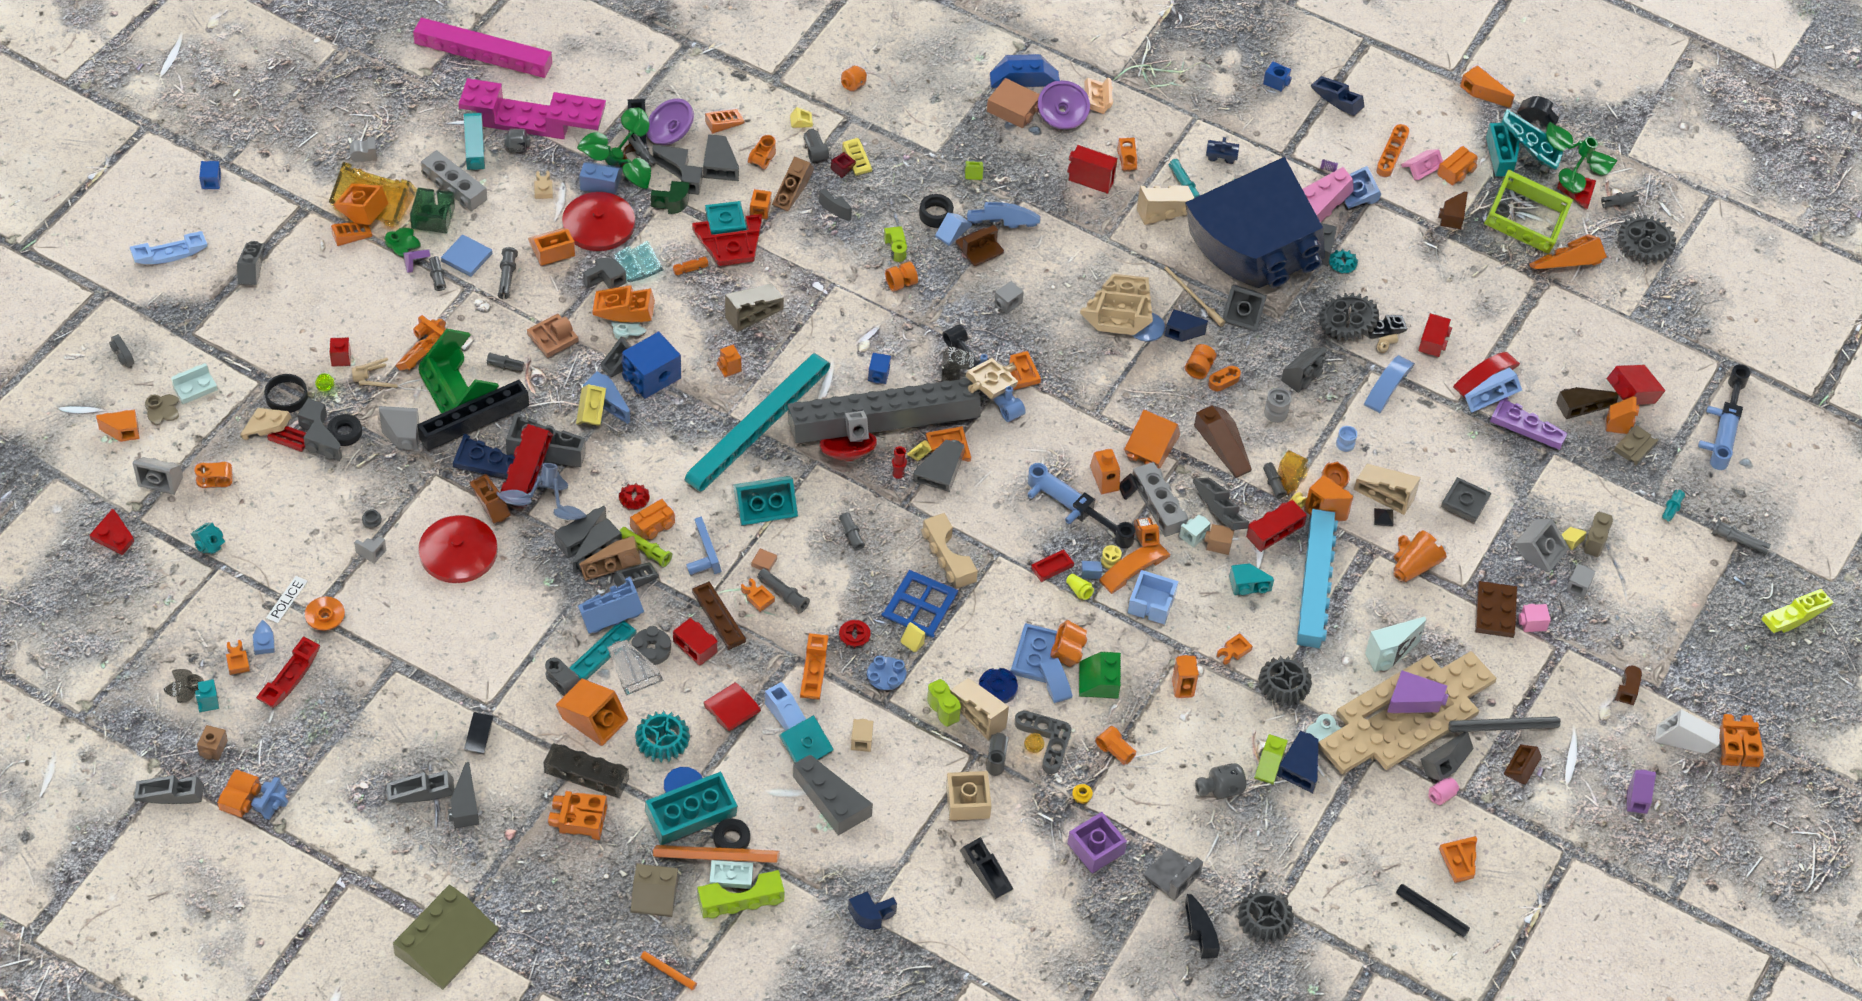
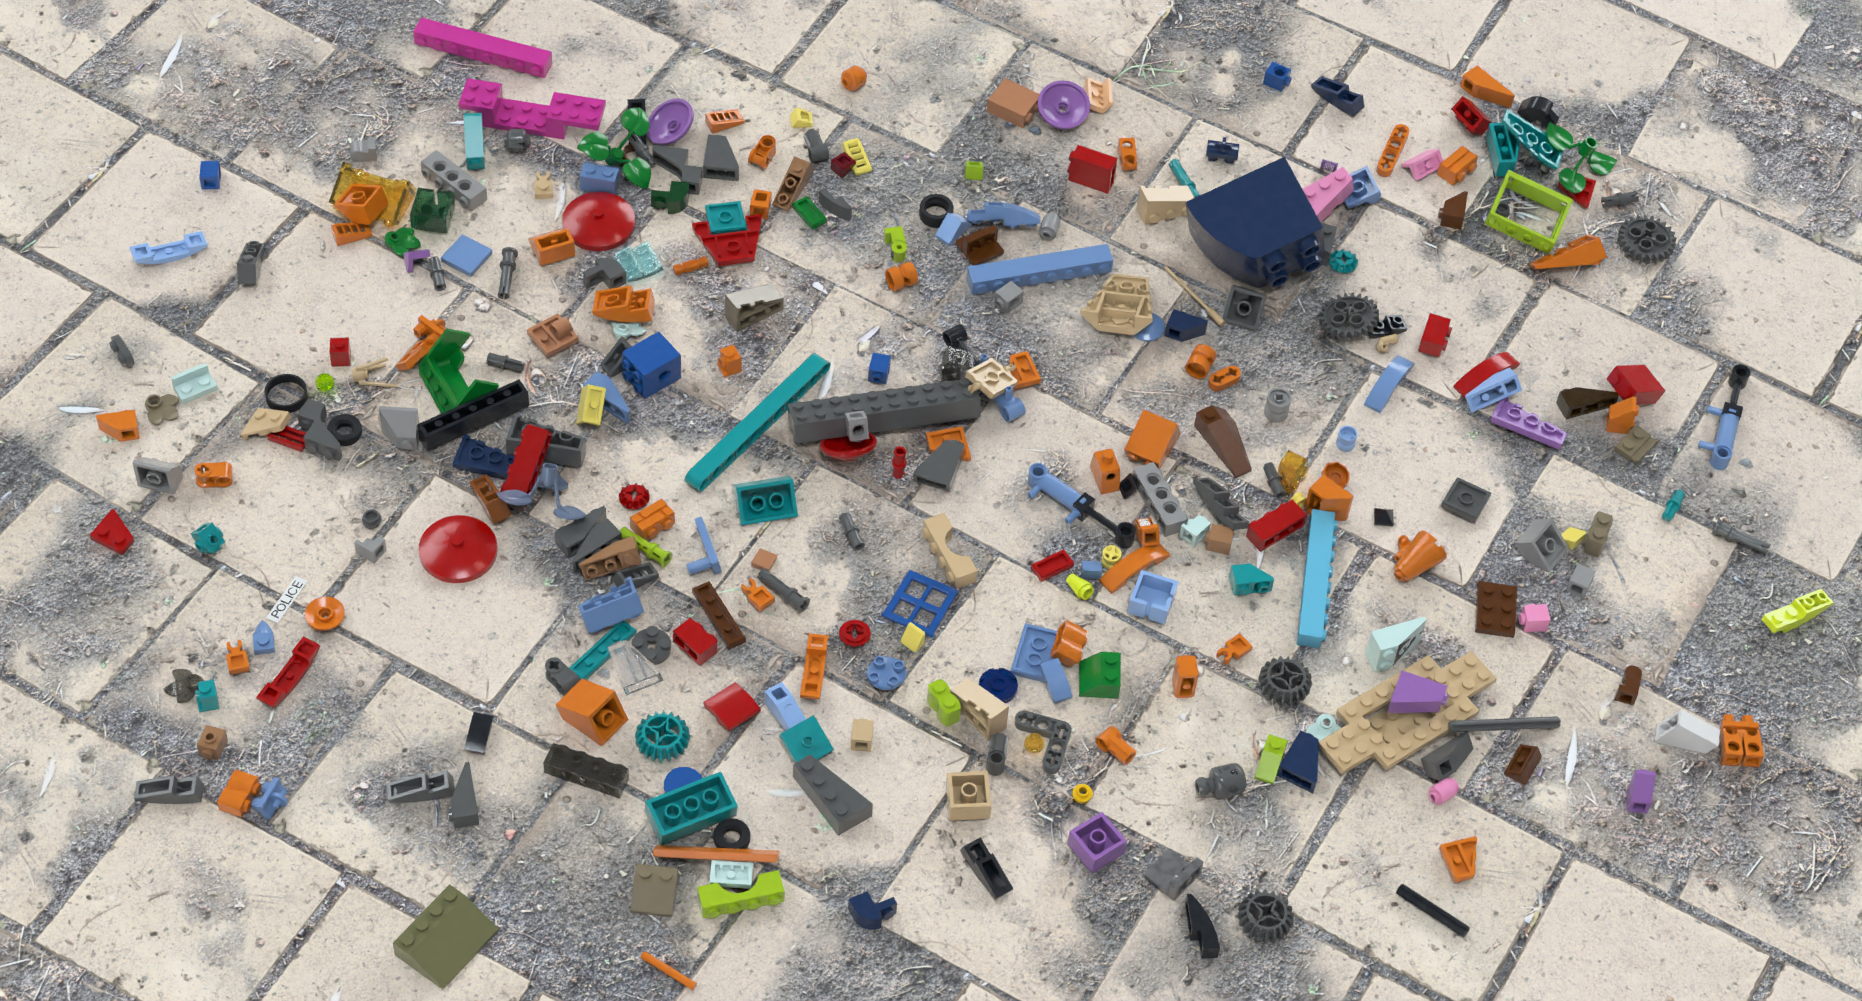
orange hips [548,791,608,840] -> none
light yellow slope [907,440,932,461] -> none
blue wedge [990,54,1060,88] -> none
dark grey slope [1281,347,1327,393] -> none
tan wedge [1354,463,1421,515] -> none
none -> green tile [792,196,827,230]
none -> medium blue brick [966,244,1113,295]
none -> light grey brick [1039,212,1060,239]
none -> red brick [1451,96,1493,136]

